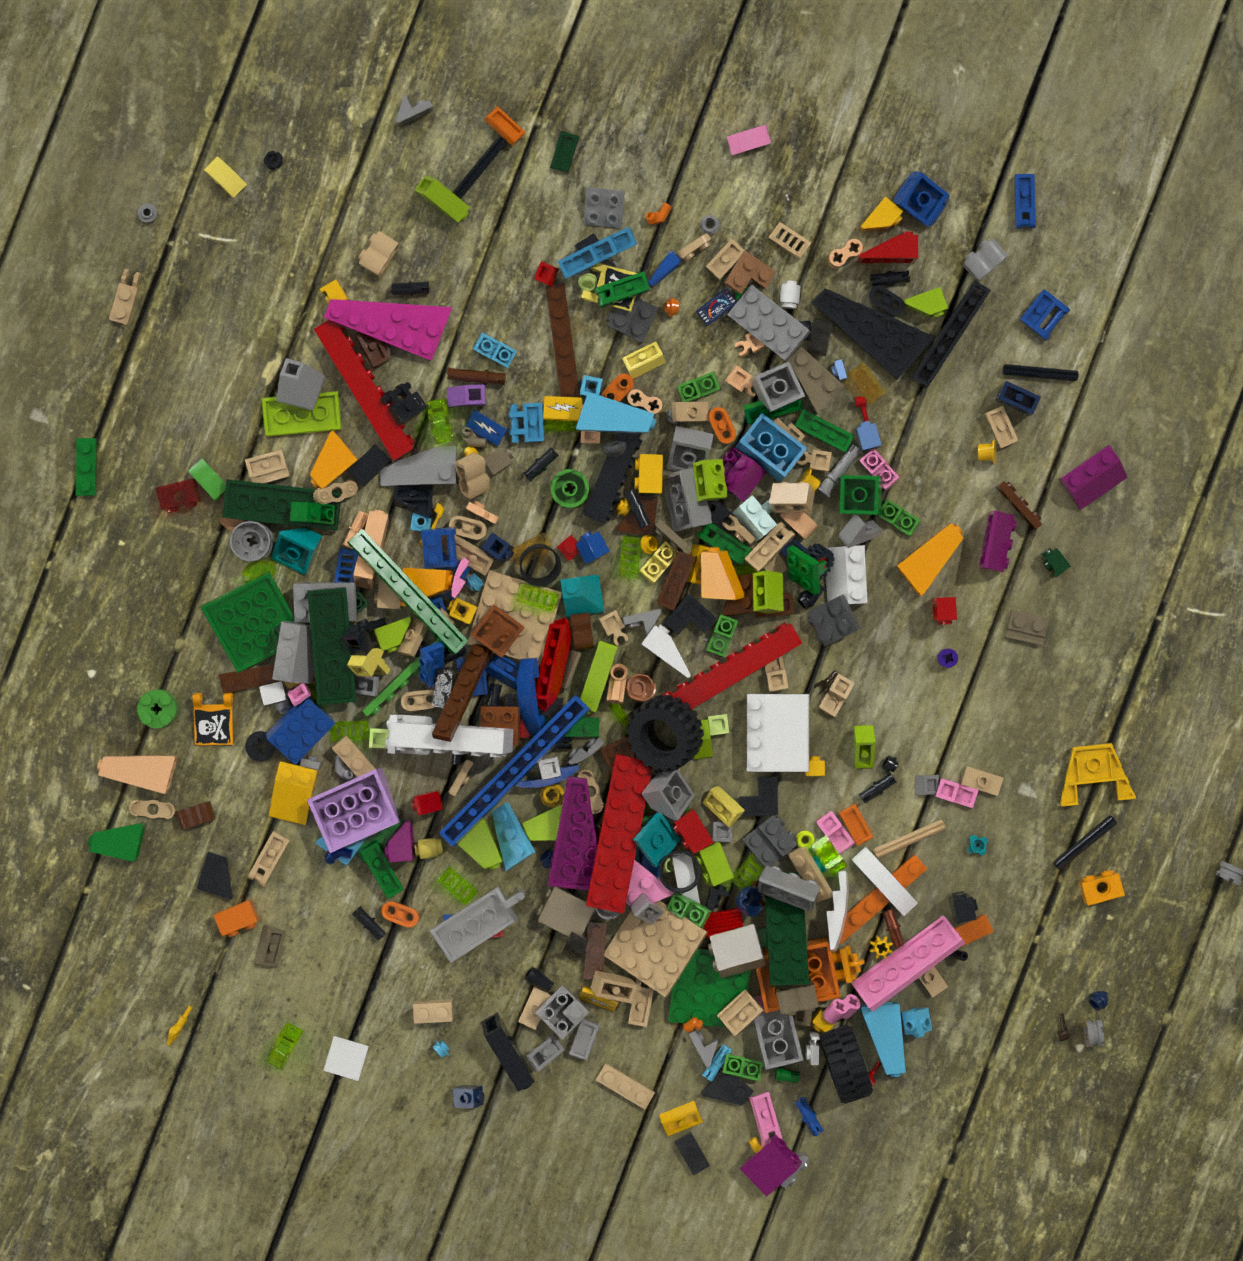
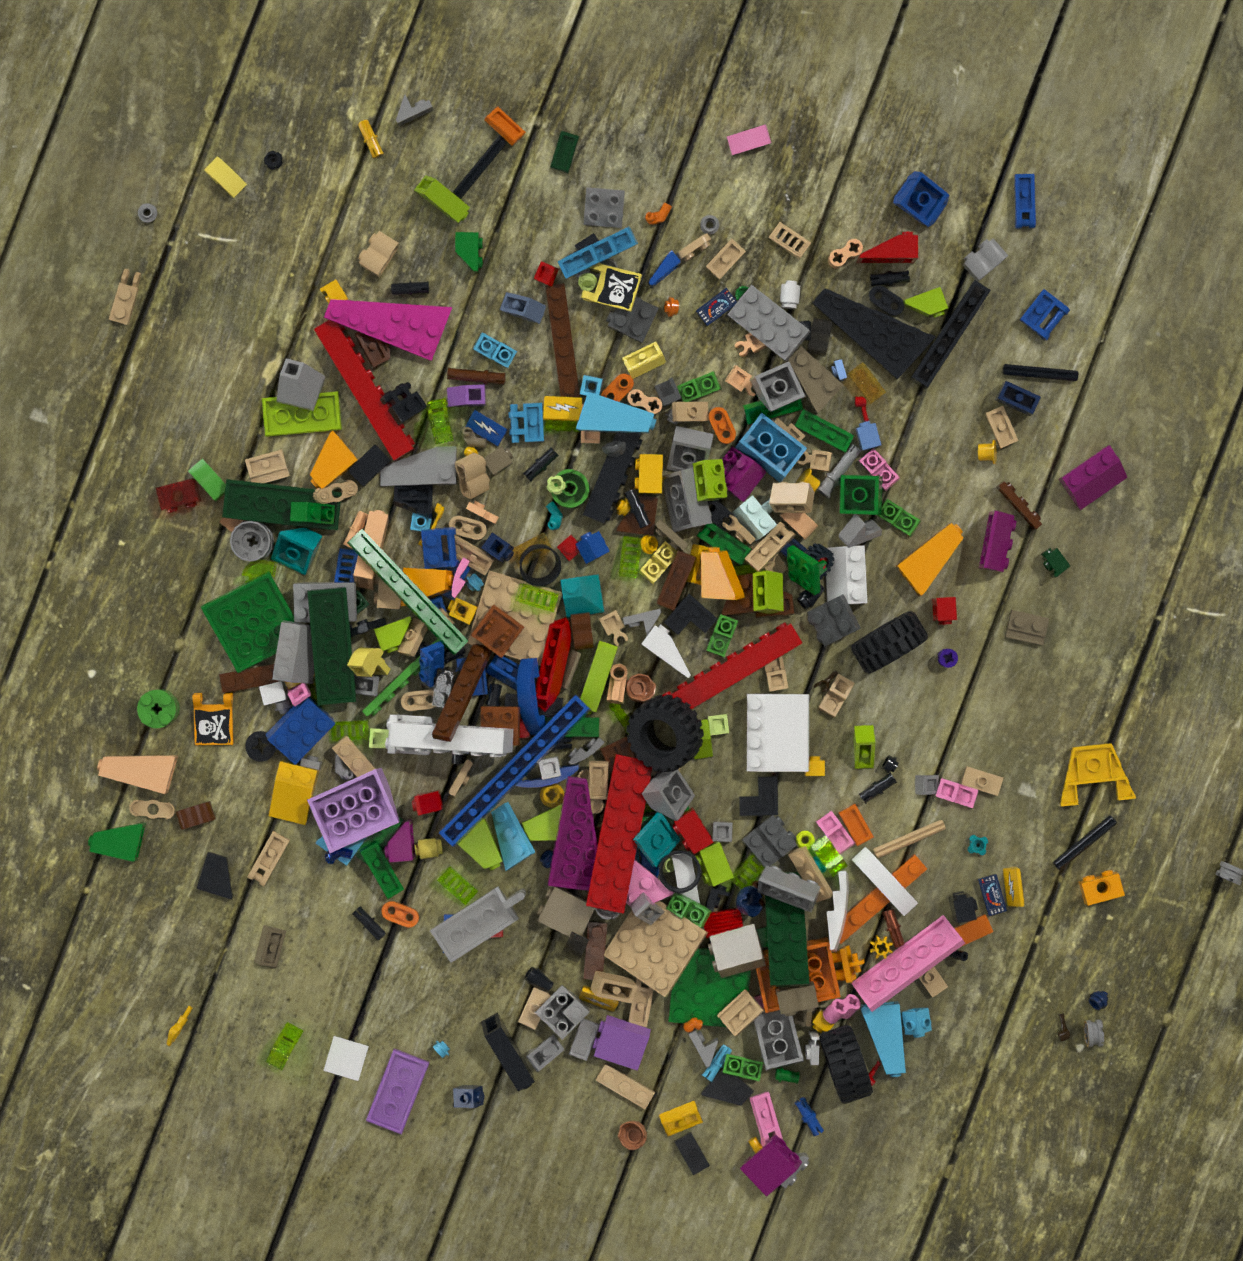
green plate [76,438,97,496] -> none
orange brick [213,899,260,938] -> none
black brick [343,624,376,656] -> none
tan brick [413,999,454,1024] -> none
green plate [595,271,651,308] -> none
light yellow slope [702,786,745,827] -> none
medium nougat plate [724,251,776,294] -> none
yellow slope [859,197,903,231] -> none
none -> yellow axle [358,120,384,159]
none -> medium lavender tile [366,1048,430,1135]
none -> green slope [455,232,483,273]
none -> sand blue slope [500,292,546,324]
none -> teal arm [546,501,563,530]
none -> yellowish green plate [547,475,566,495]
none -> tan plate [588,761,609,800]
none -> medium lavender brick [592,1015,651,1071]
none -> nougat hair [618,1120,647,1150]
none -> dark grey panel [655,378,681,407]
none -> black tyre [851,610,928,674]
none -> dark blue tile [978,874,1007,916]
none -> yellow slope [1003,867,1025,907]

